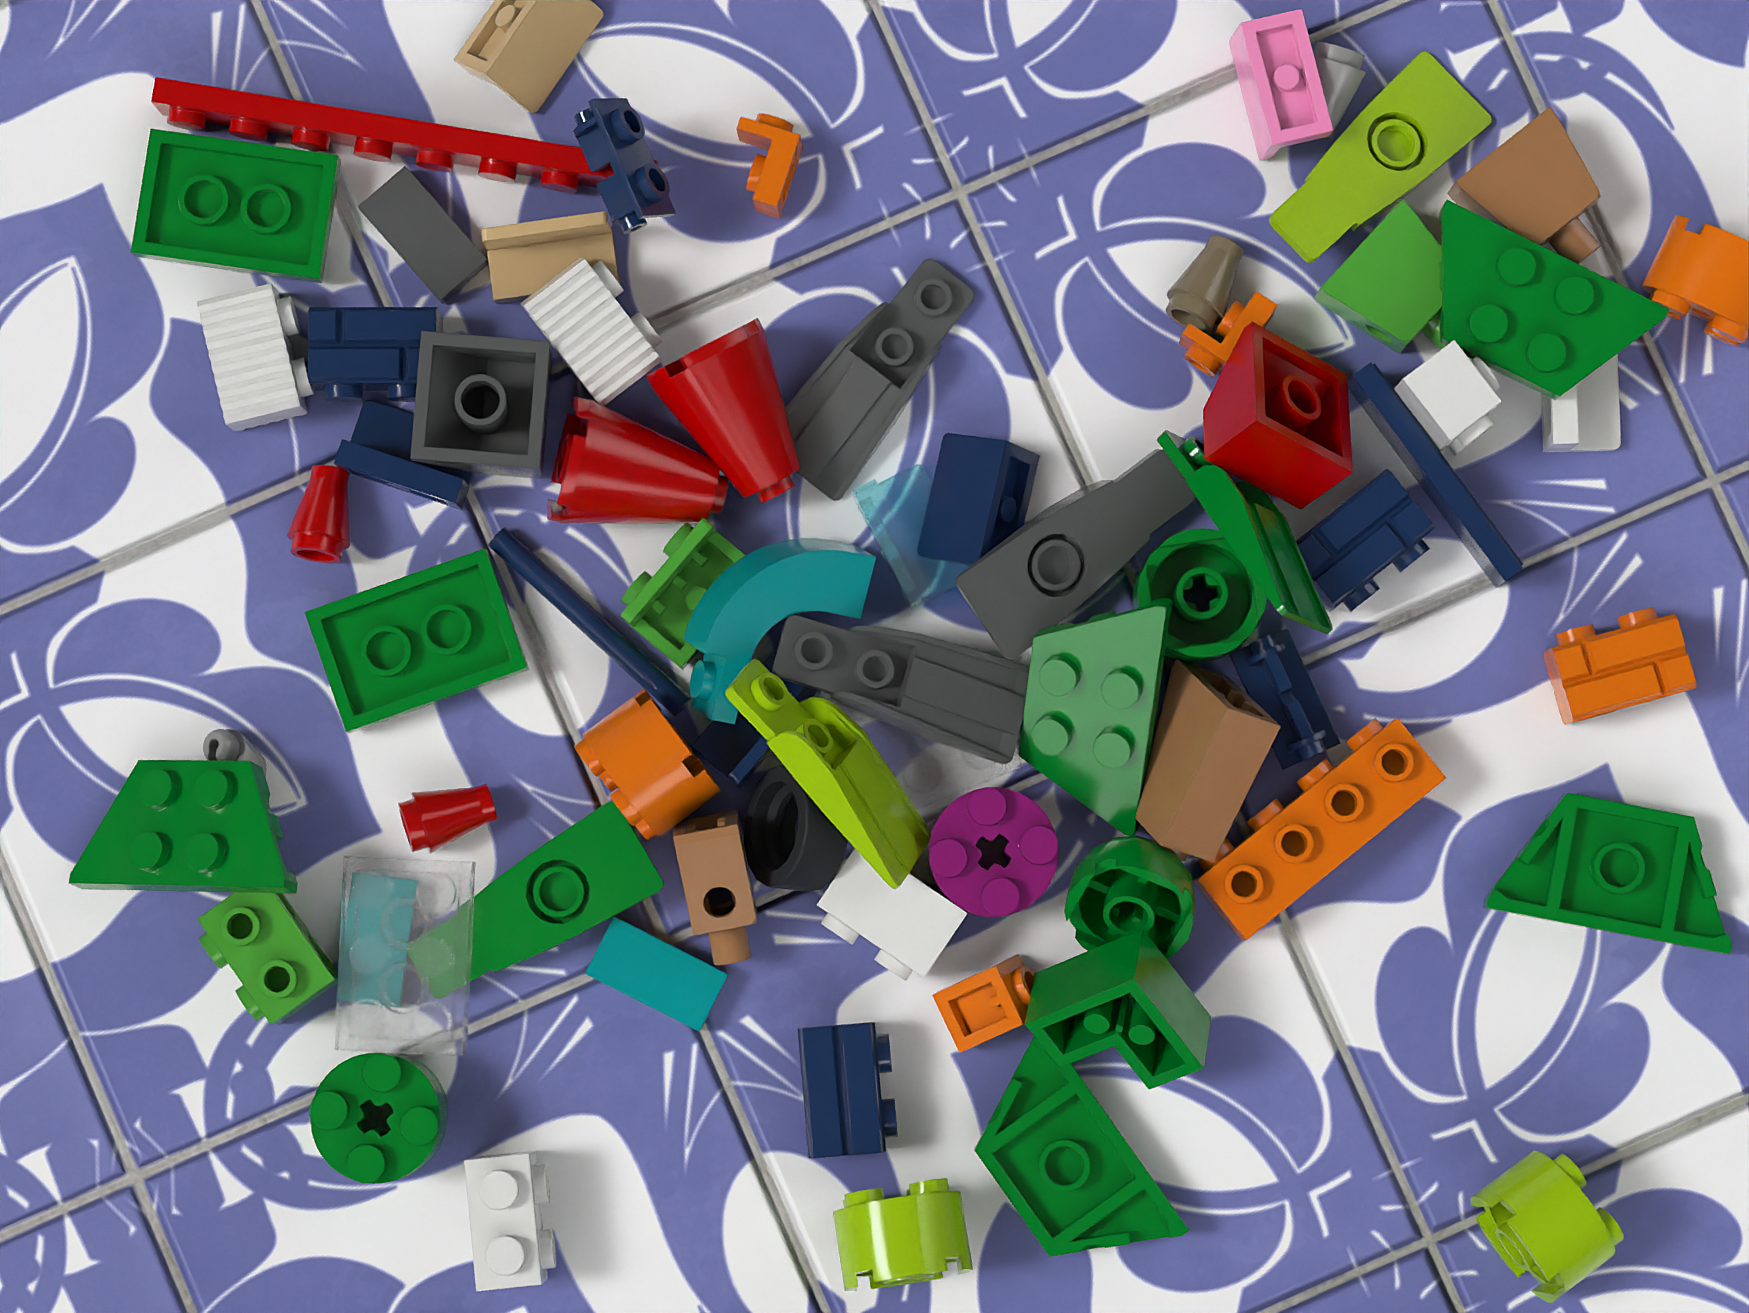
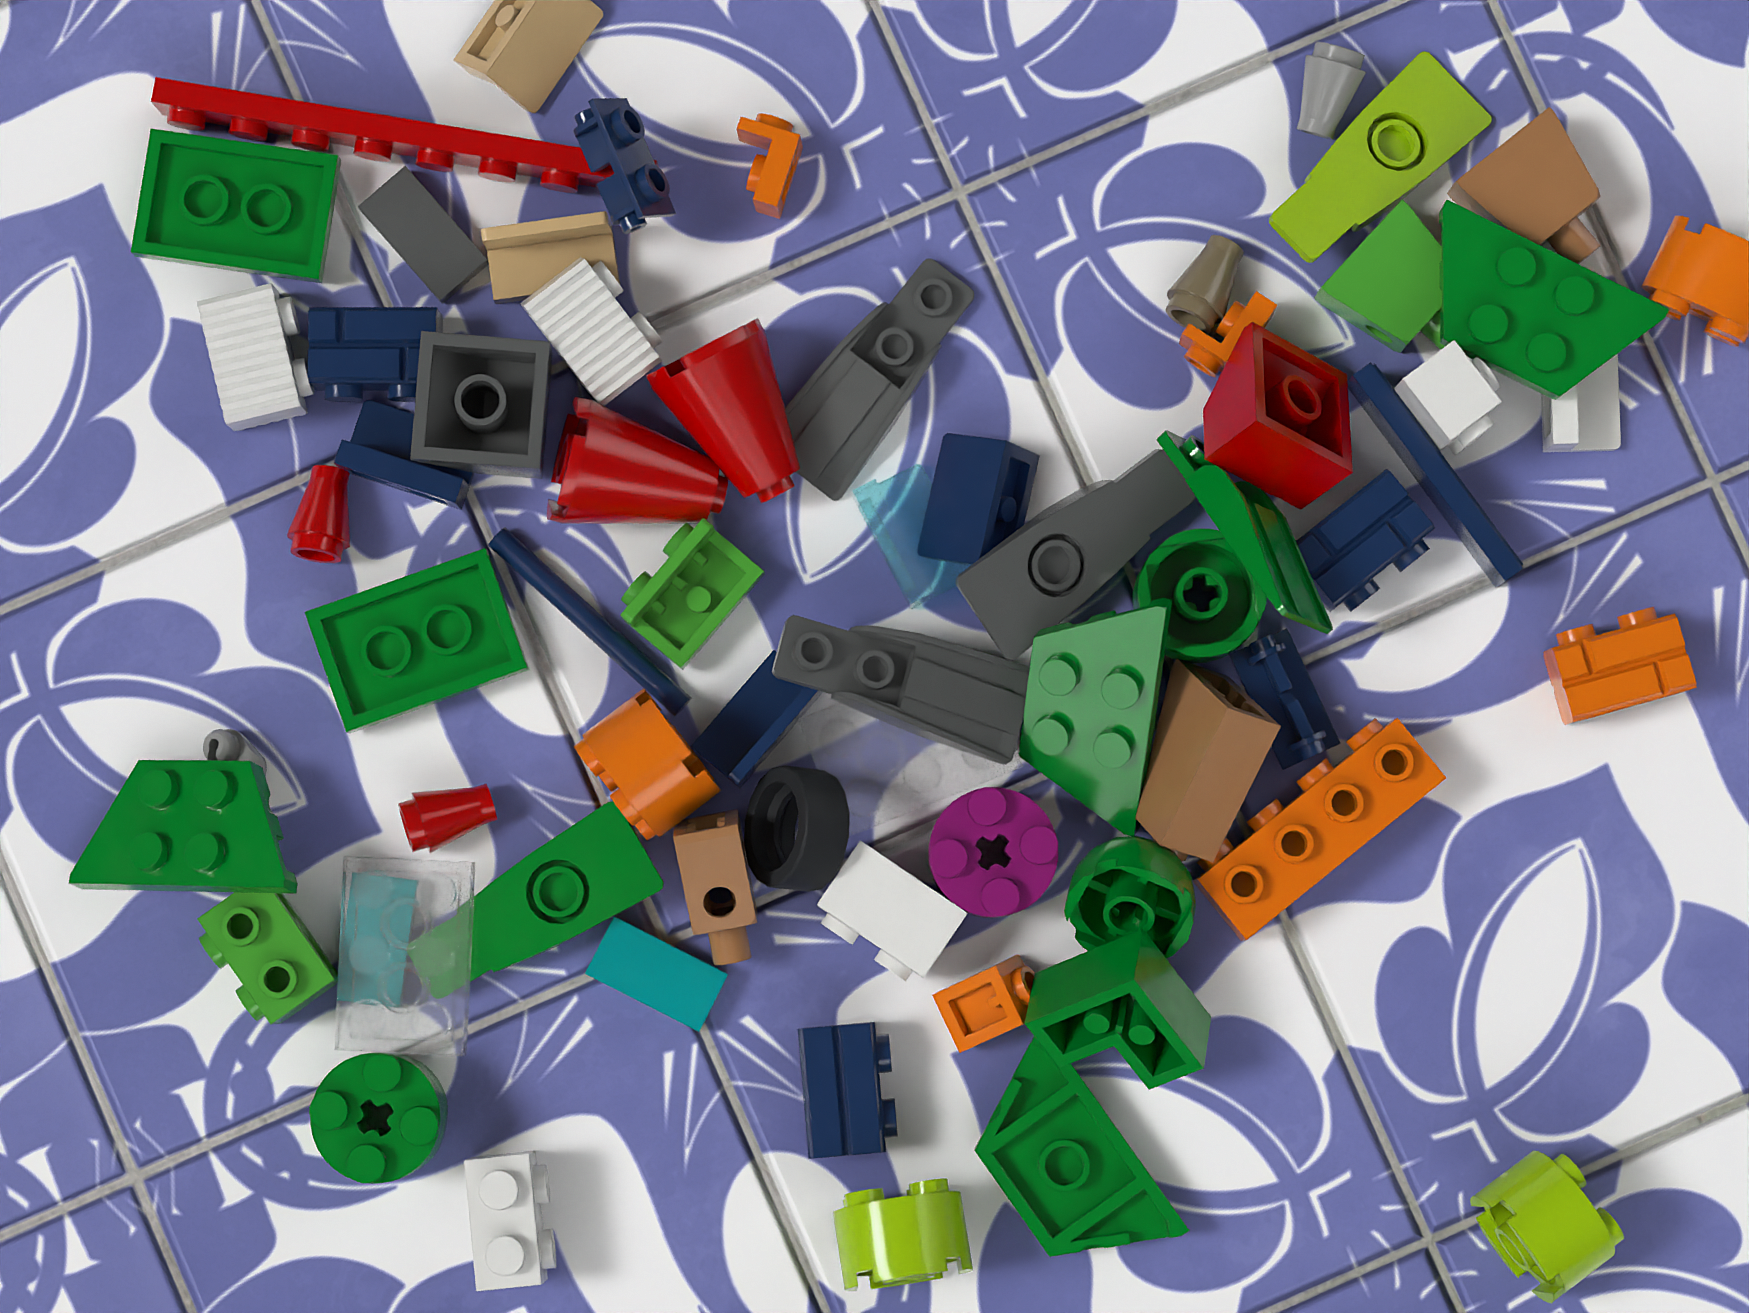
teal arch [684,538,876,724] -> none
lime piece [725,659,931,889] -> none
bright pink panel [1229,9,1333,160] -> none
green wing [1483,793,1732,955] -> none

